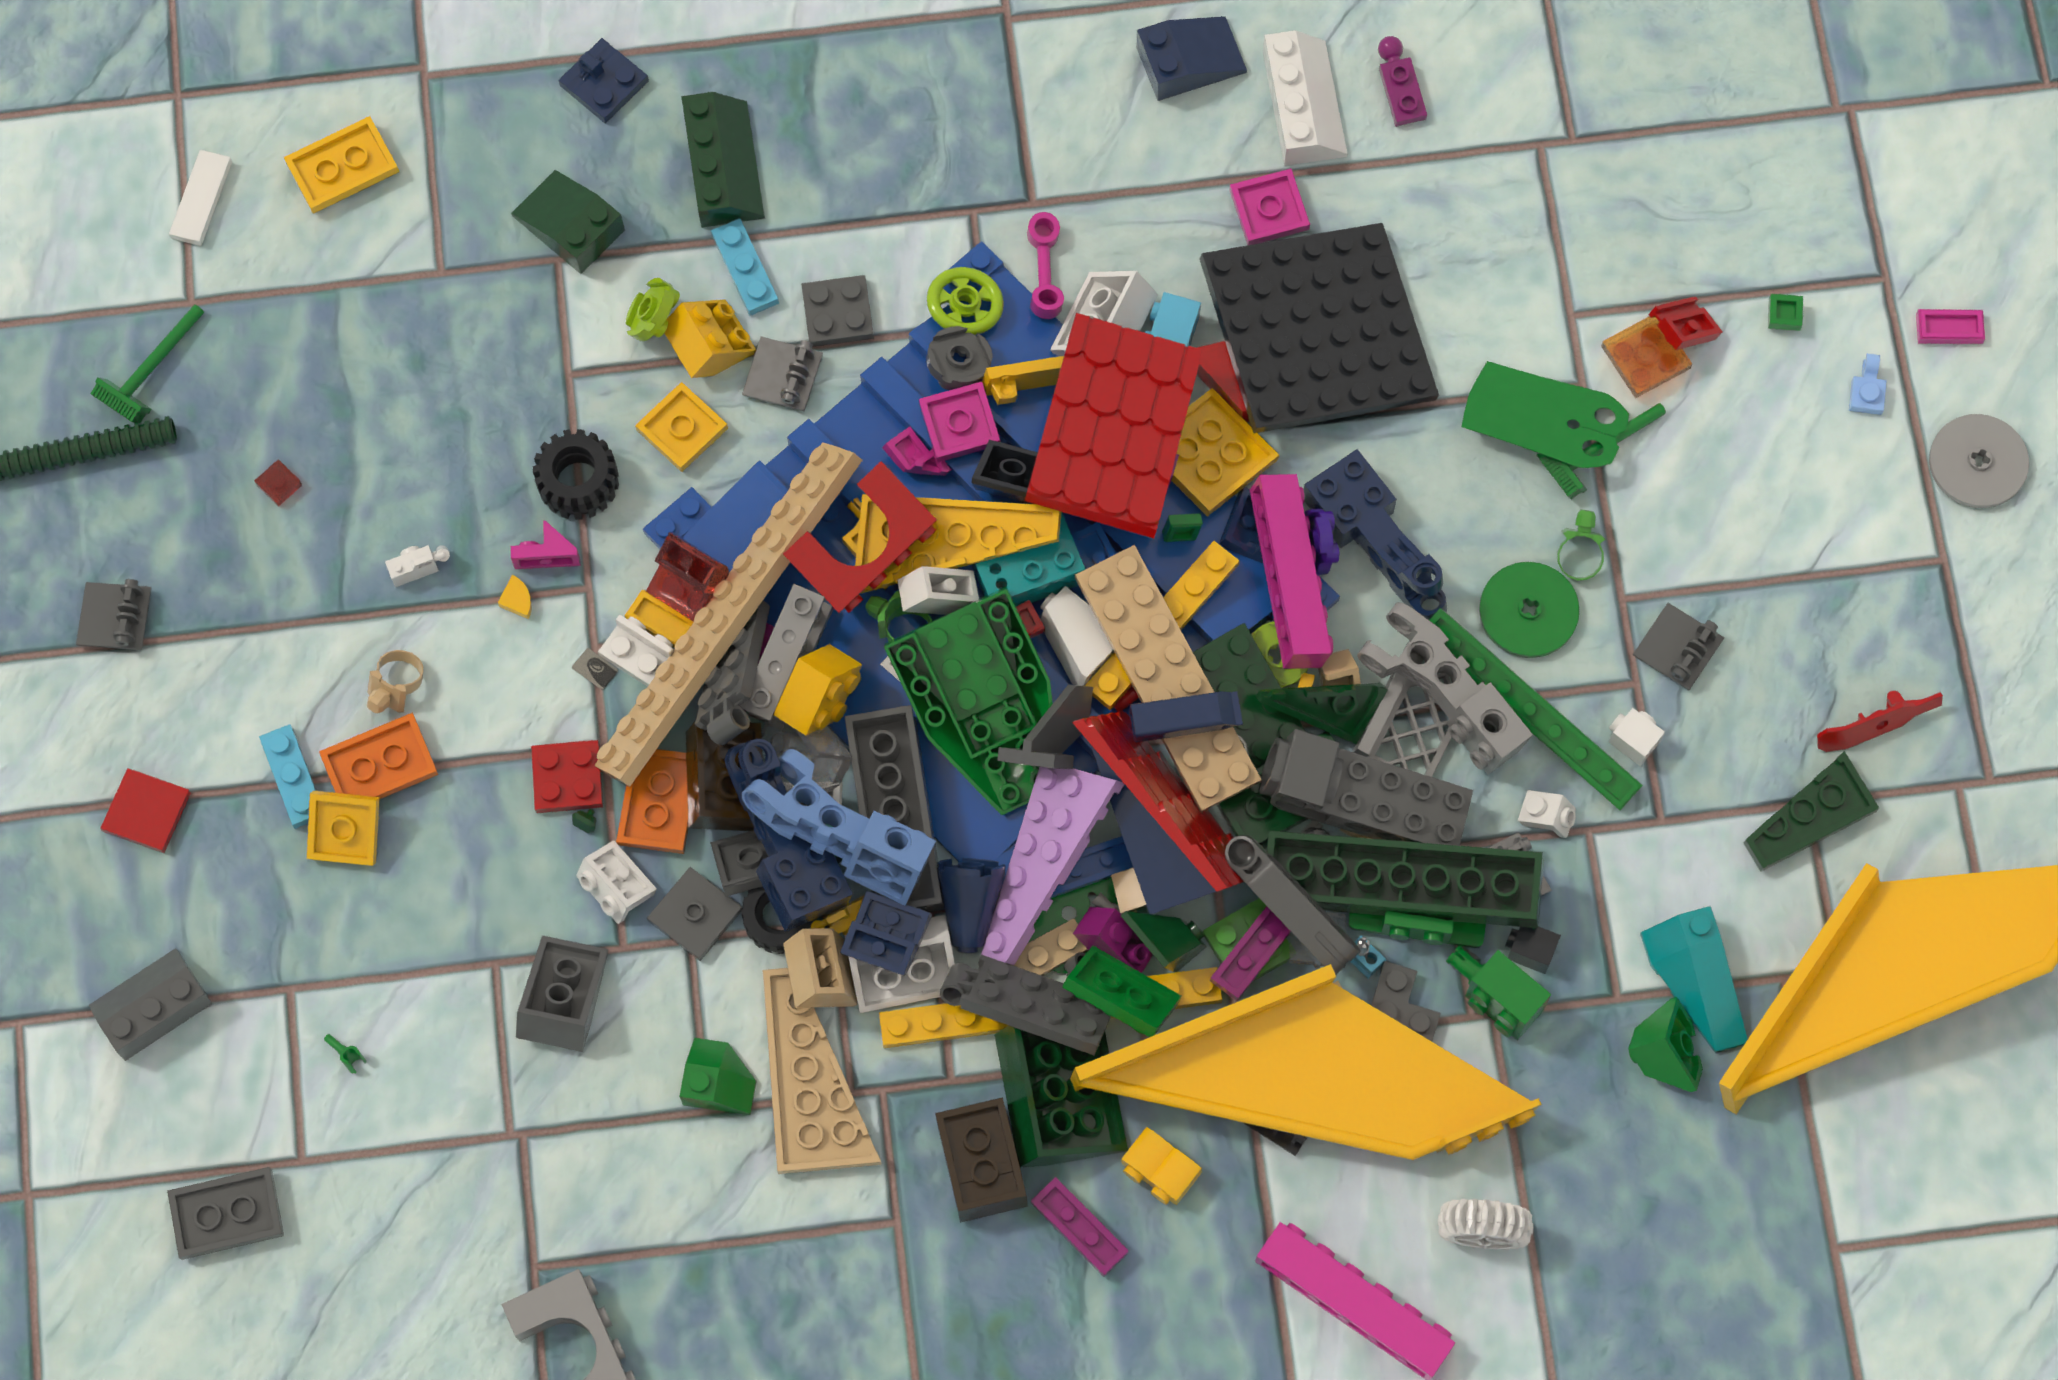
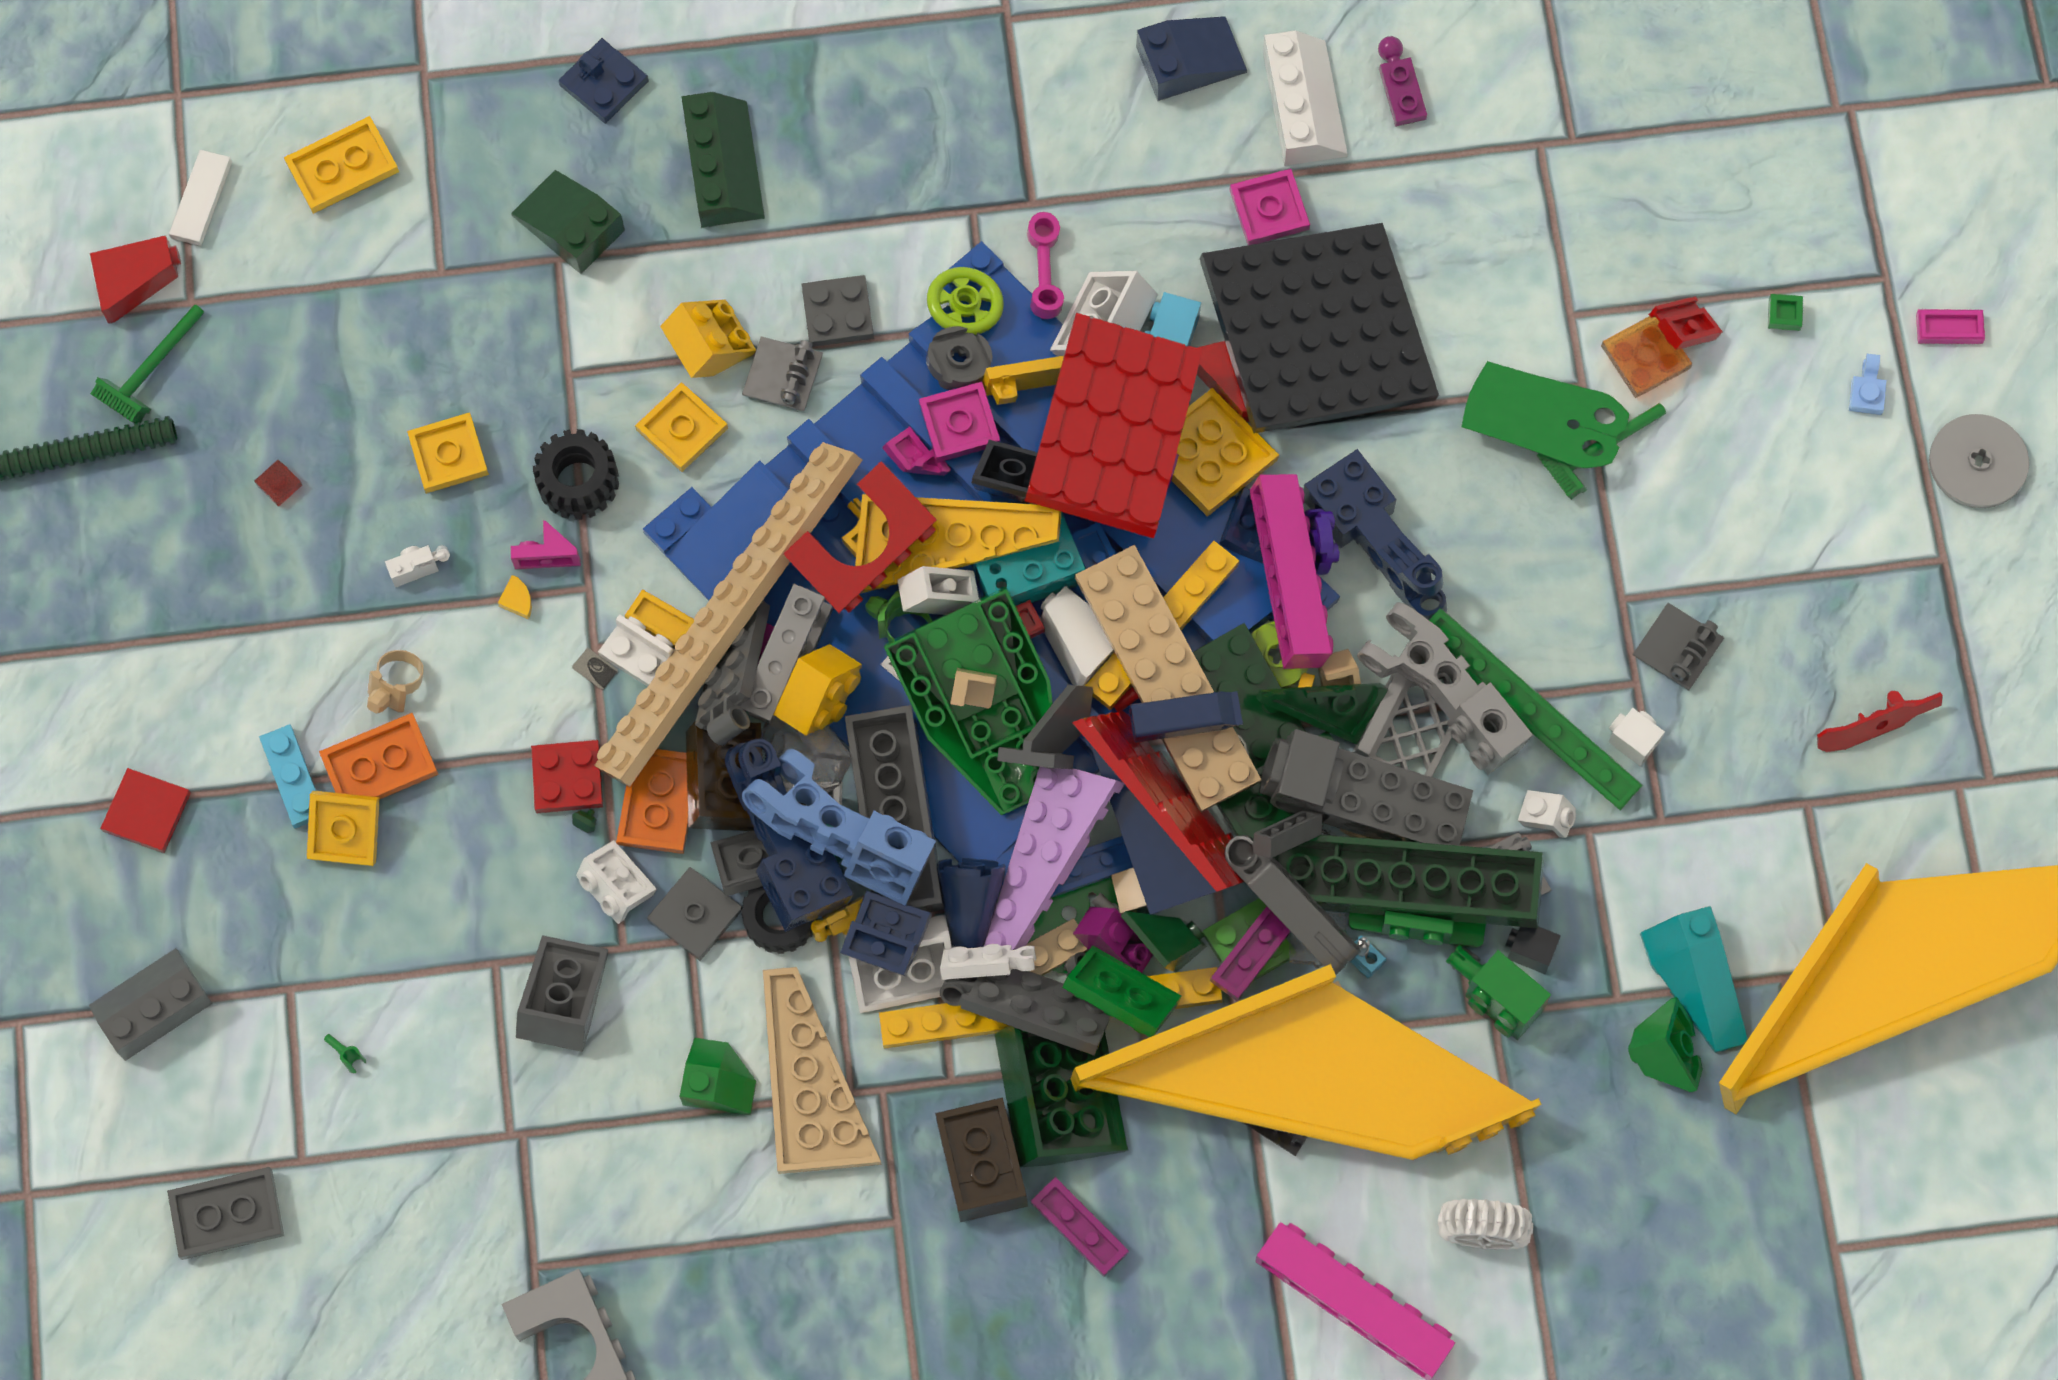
dark grey hinge [76,579,152,650] -> none
lime plate [626,278,680,341] -> none
clear red brick [646,532,729,622] -> none
medium azure plate [711,218,779,316] -> none
tan slope [783,928,858,1008] -> none
yellow brick [1121,1127,1202,1205] -> none
green tile [1162,513,1203,542] -> none
dark grey plate [1371,961,1441,1041] -> none
green piece [1479,562,1579,658] -> none
bright green piece [1557,509,1606,580] -> none
dark green wing [1744,751,1879,872] -> none
none -> red slope [90,235,181,324]
none -> yellow plate [407,412,489,494]
none -> white plate [940,944,1036,980]
none -> tan panel [950,668,997,708]
none -> dark grey piece [1253,810,1322,858]

